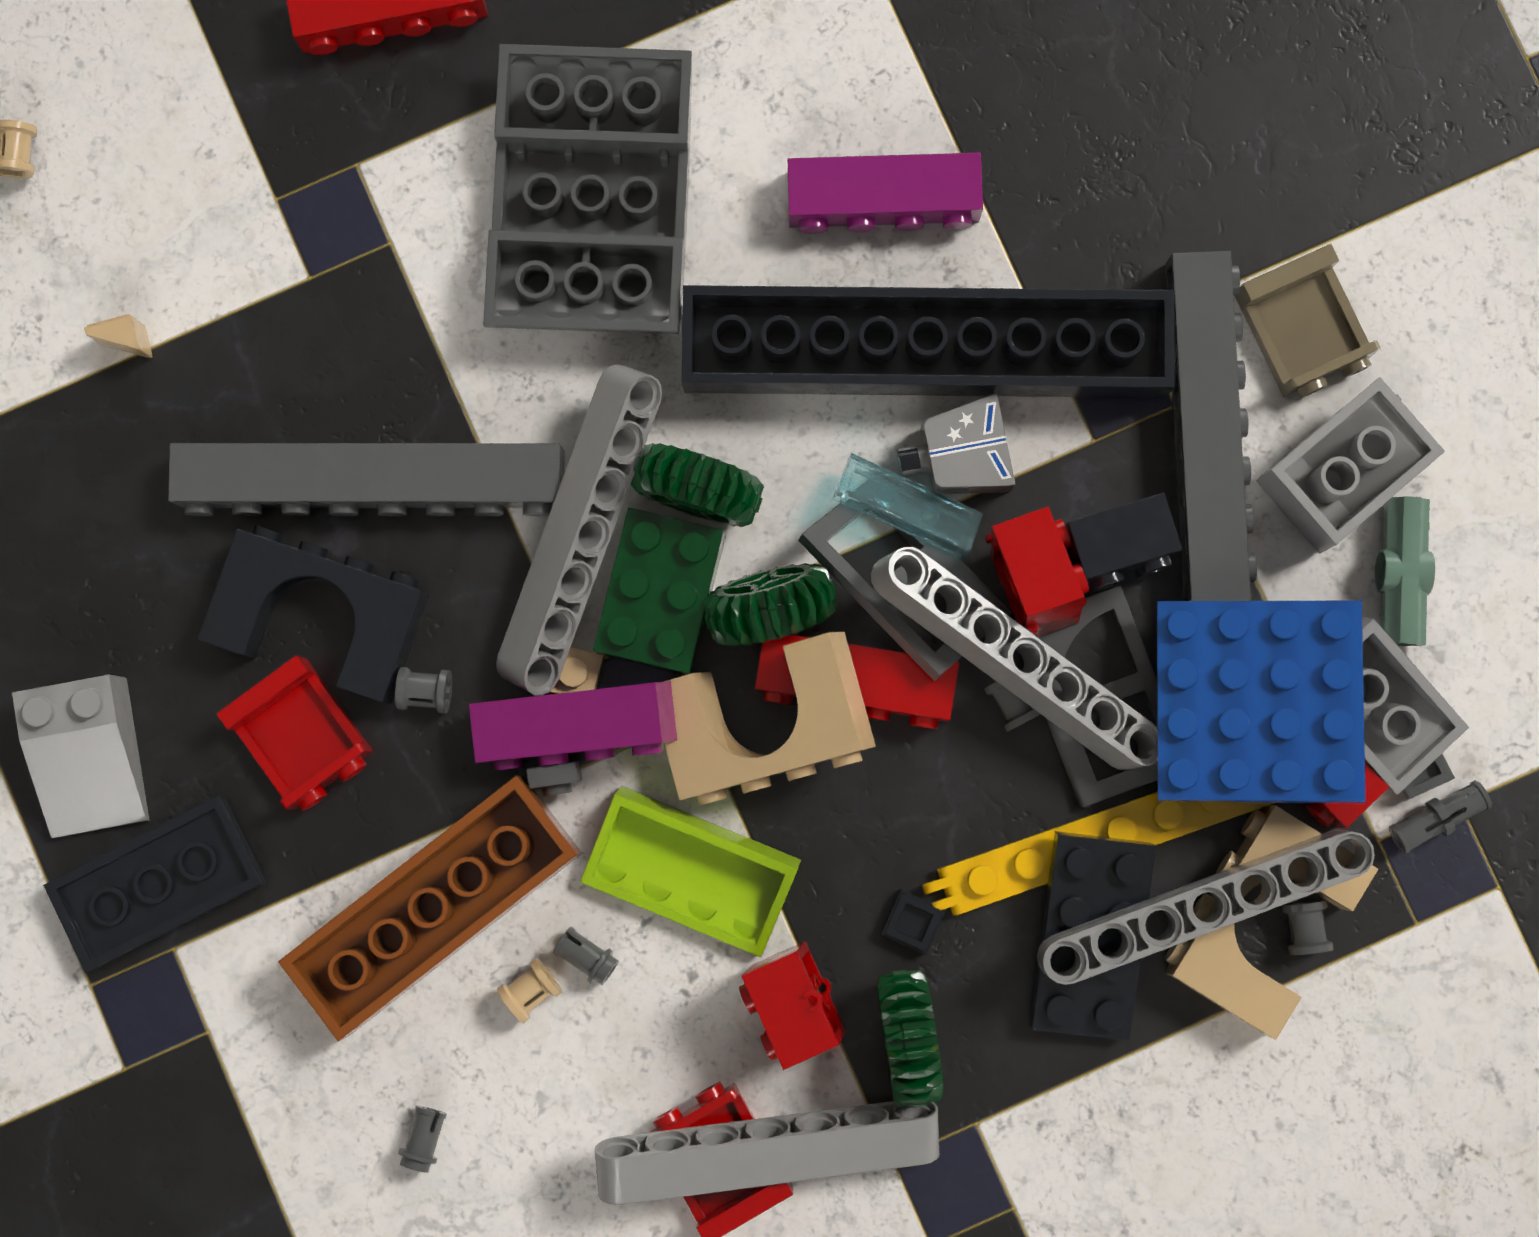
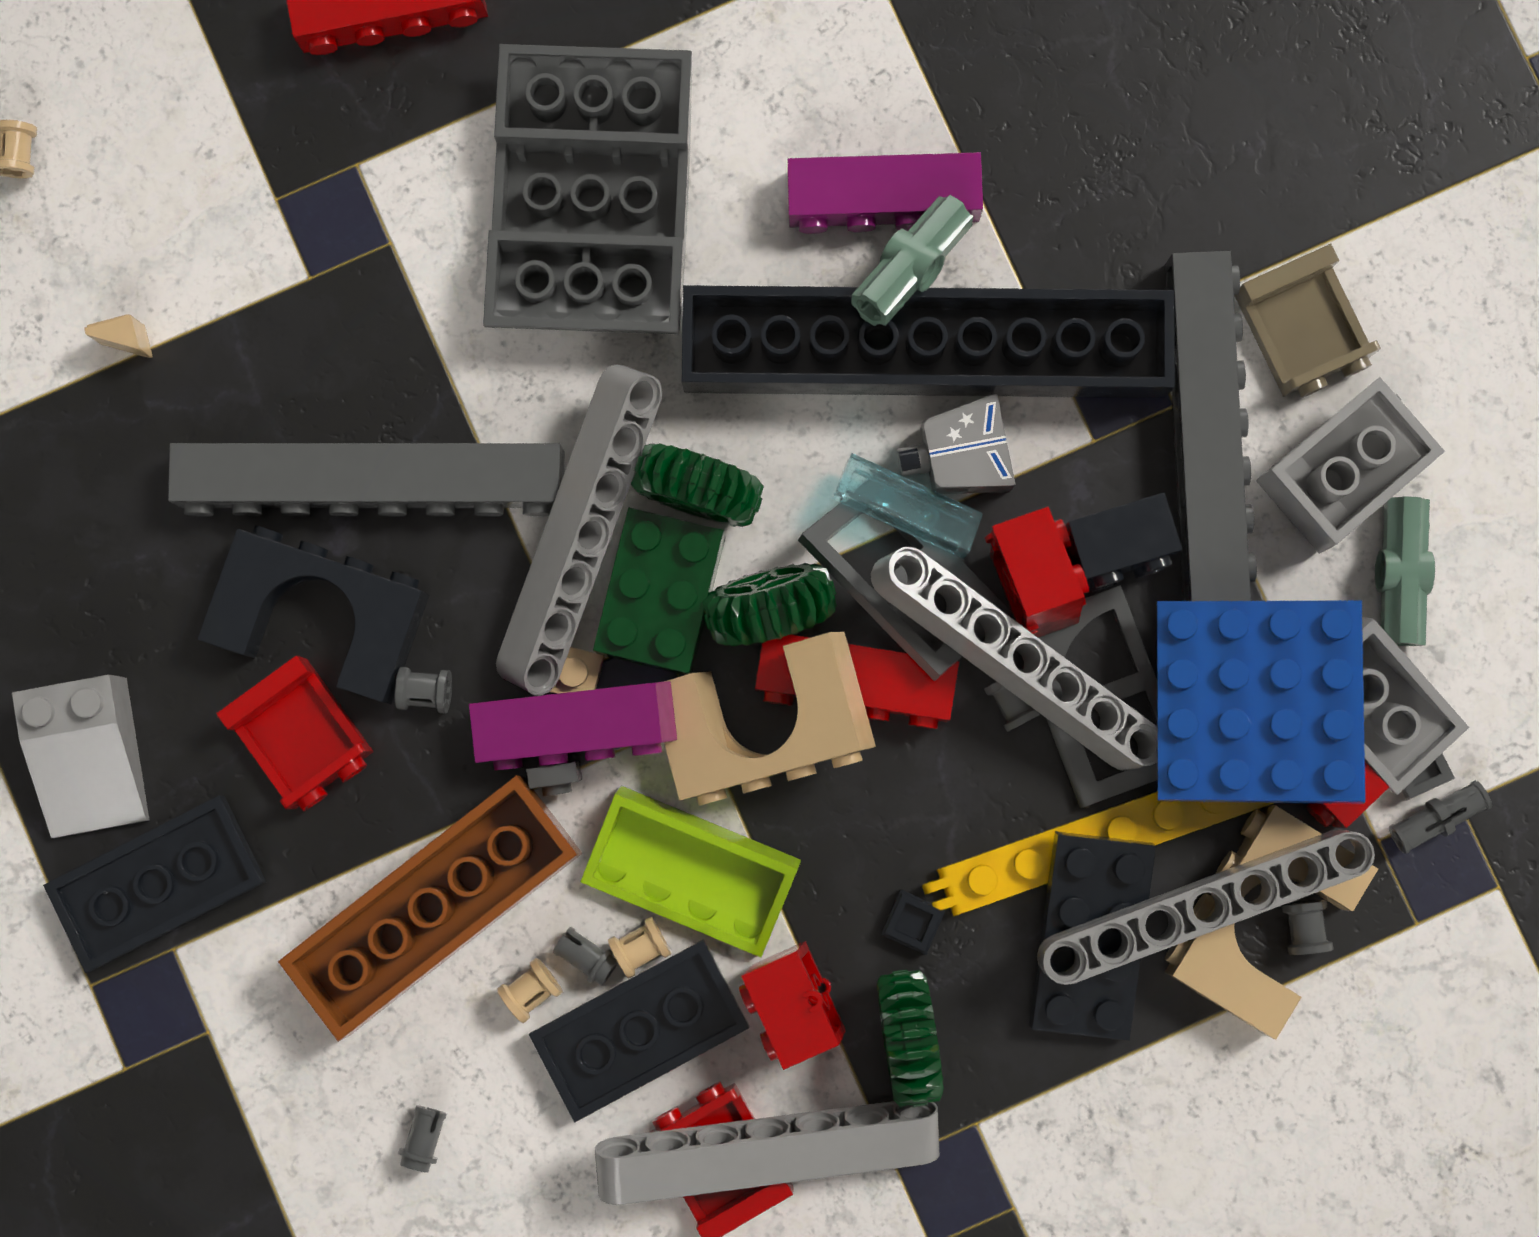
none -> black plate [529,939,750,1123]
none -> tan bush [608,916,671,979]
none -> sand green piece [851,195,973,326]

